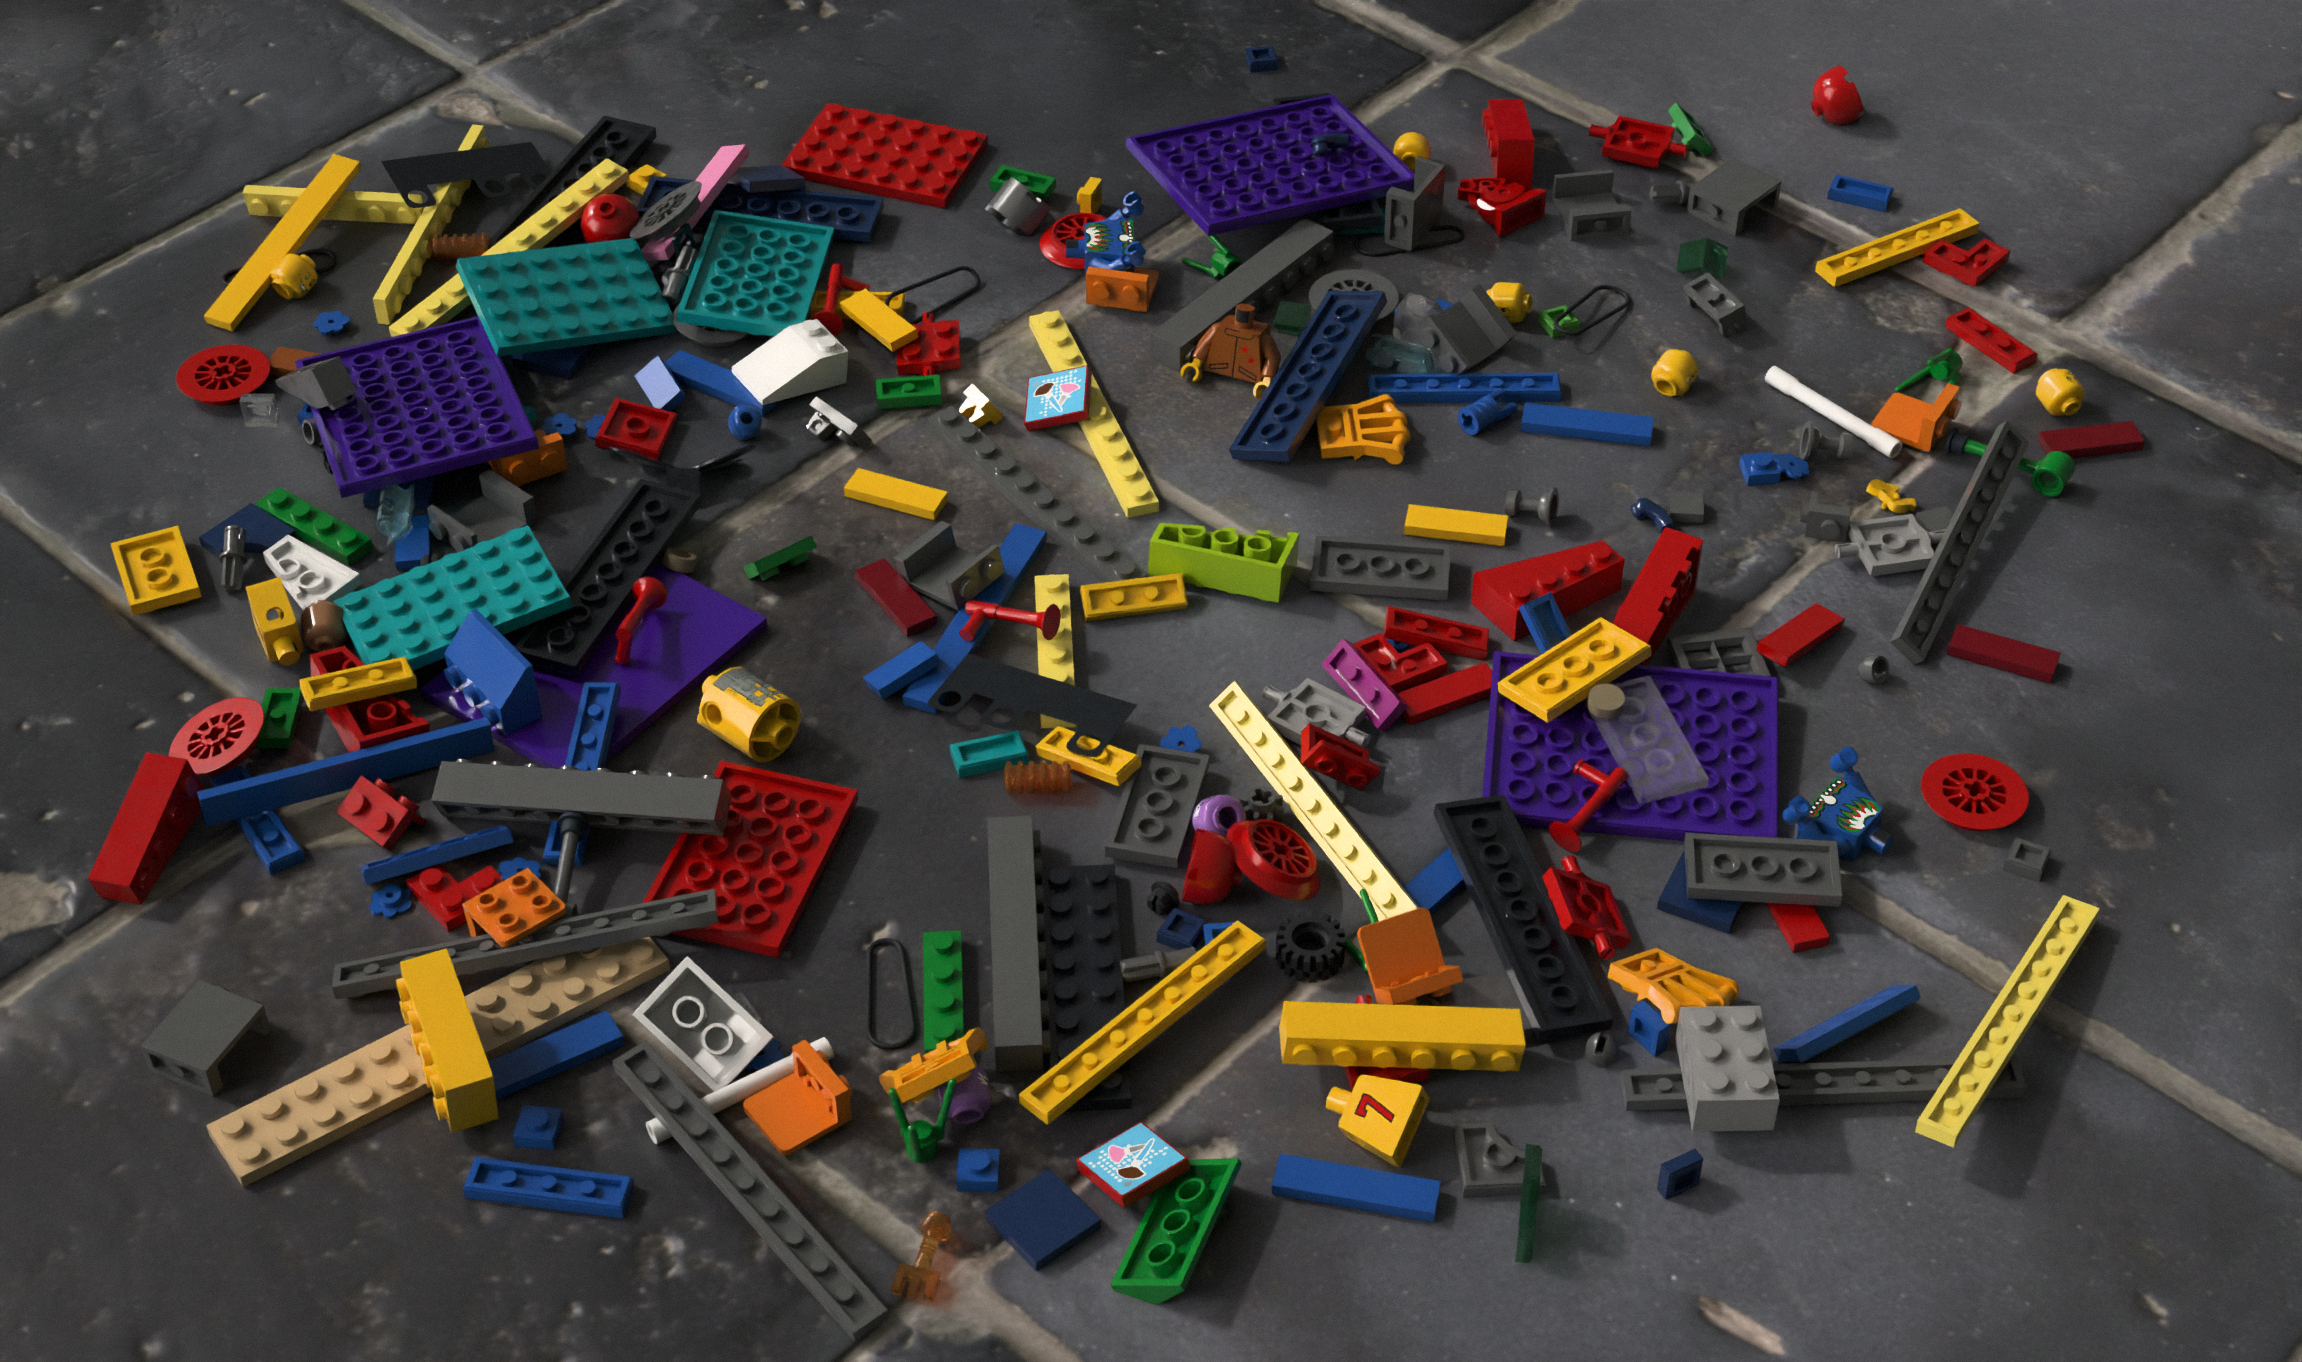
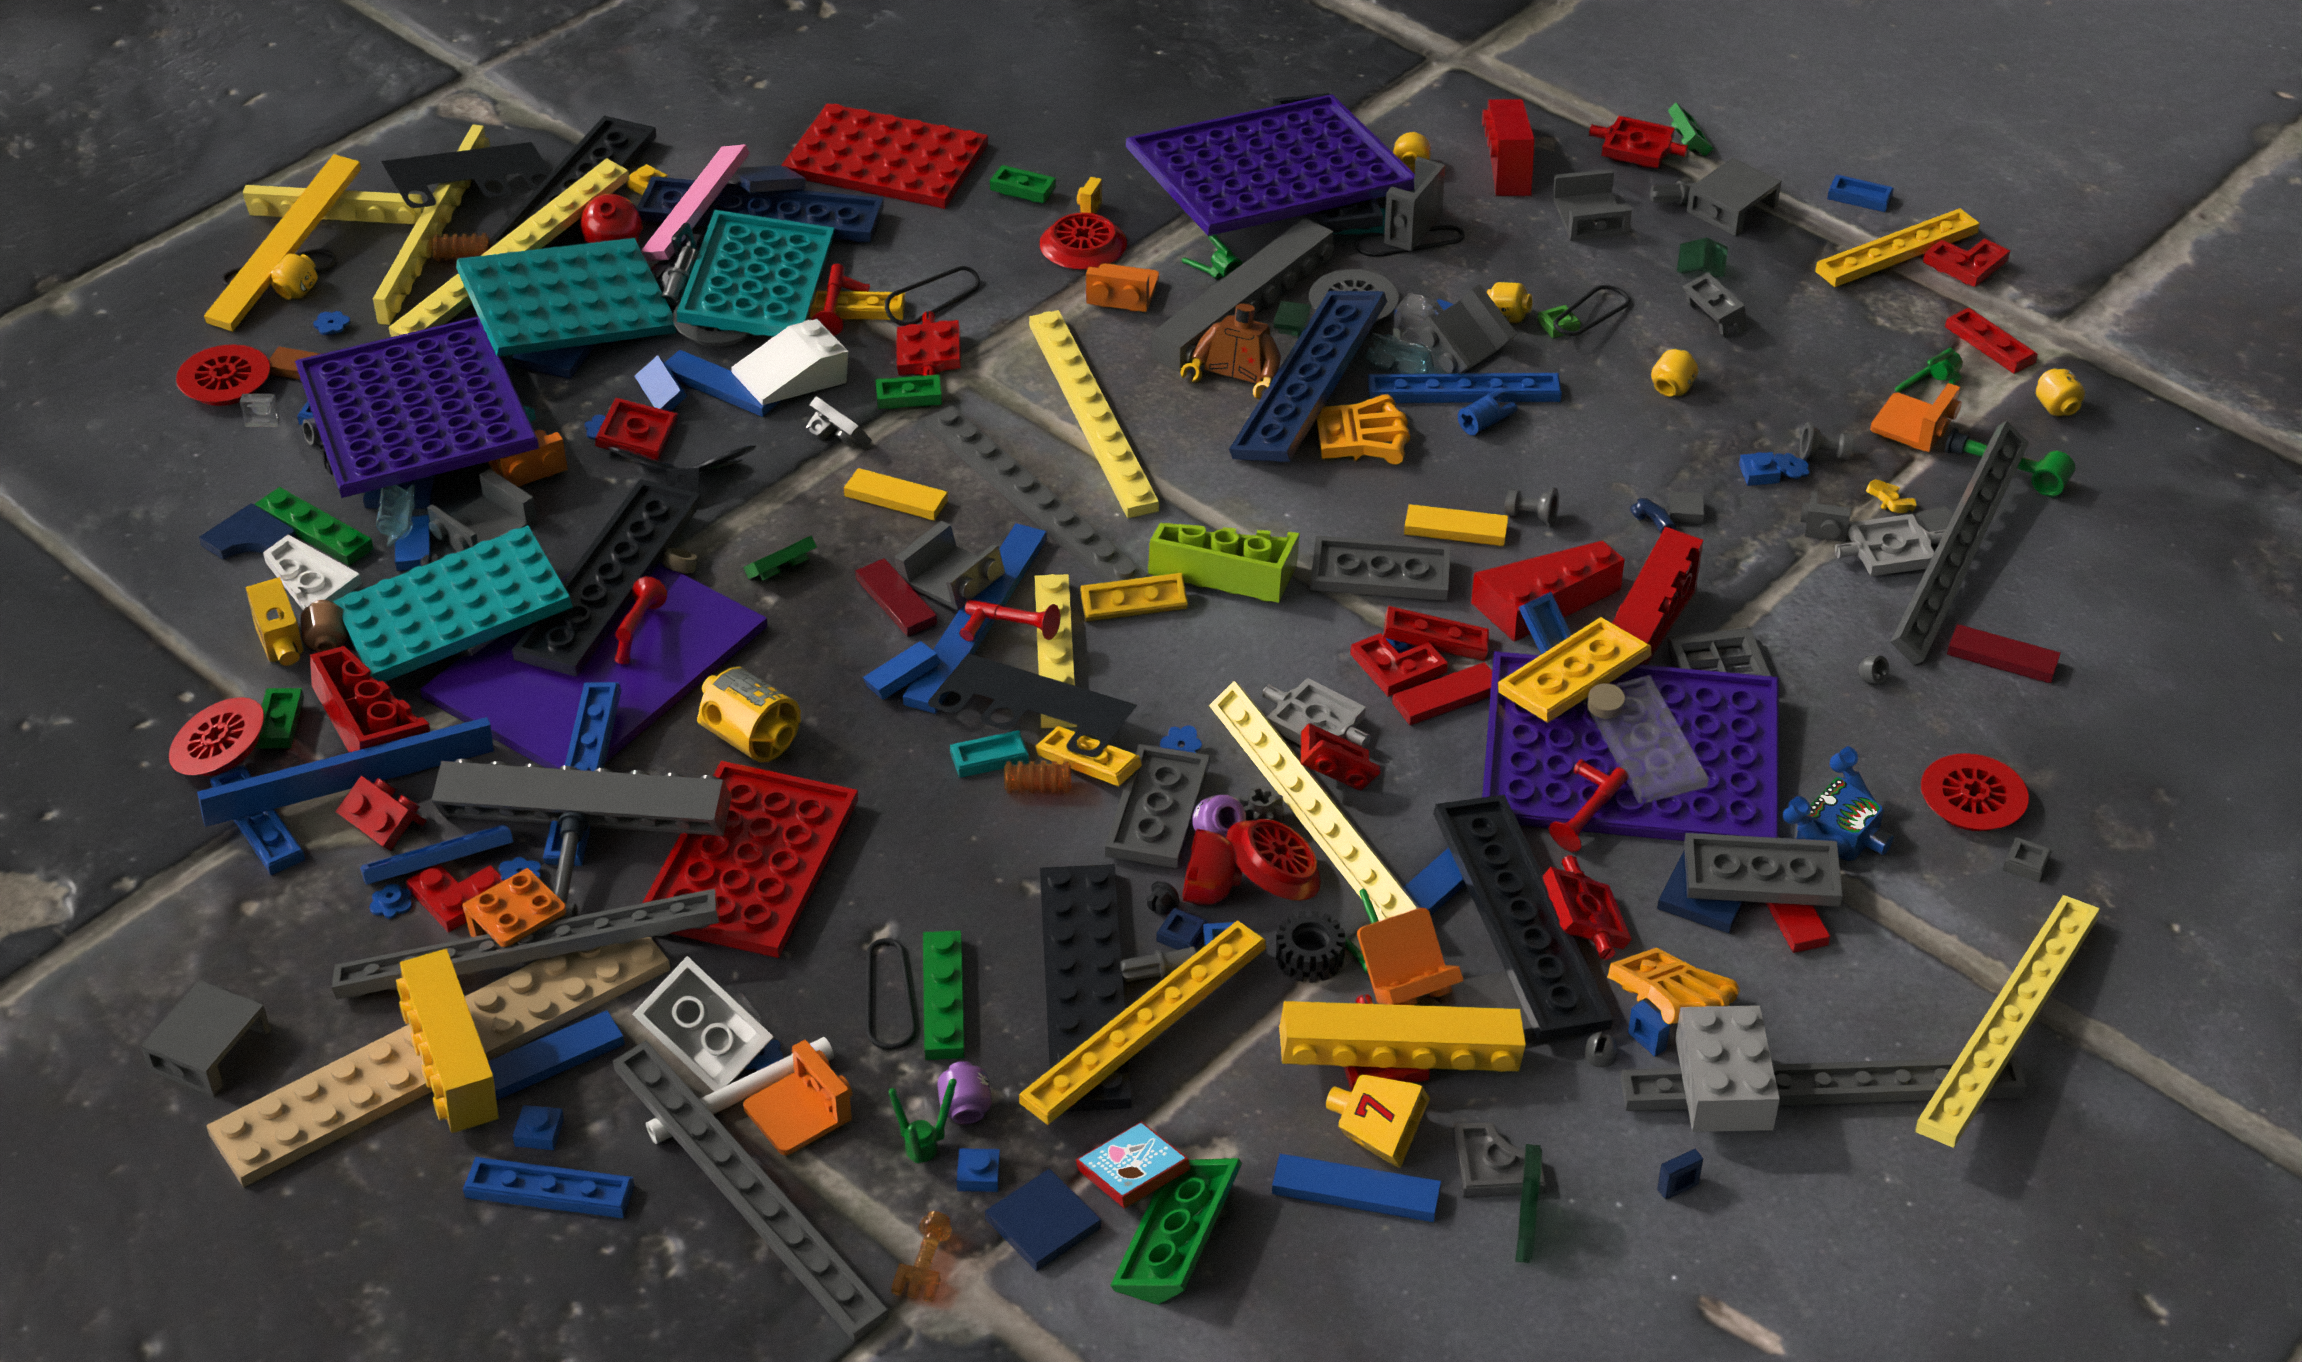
red wedge [88,752,205,905] -> none
yellow plate [110,525,202,616] -> none
dark grey axle [219,525,247,592] -> none
flat silver slope [275,356,357,410] -> none
yellow tile [300,656,417,712] -> none
blue slope [444,609,542,736] -> none
blue plant [540,413,577,438] -> none
dark grey piece [630,181,702,242] -> none
blue piece [728,404,762,441] -> none
yellow tile [840,288,918,352] -> none
light orange plate [879,1027,988,1103] -> none
tile [959,384,1004,428] -> none
dark grey cylinder [985,177,1052,237] -> none
dark grey brick [987,815,1051,1072] -> none
tile [1024,365,1092,431] -> none
blue torso [1066,191,1146,274] -> none
dark blue tile [1245,46,1278,72] -> none
dark blue arm [1311,133,1349,157] -> none
magenta plate [1321,638,1408,732] -> none
red piece [1458,177,1546,237] -> none
blue tile [1521,403,1654,446] -> none
red tile [1756,603,1845,667] -> none
white piece [1765,366,1903,459] -> none
blue tile [1773,985,1921,1063] -> none
red cylinder [1810,65,1864,125] -> none
dark red tile [2038,421,2145,458] -> none

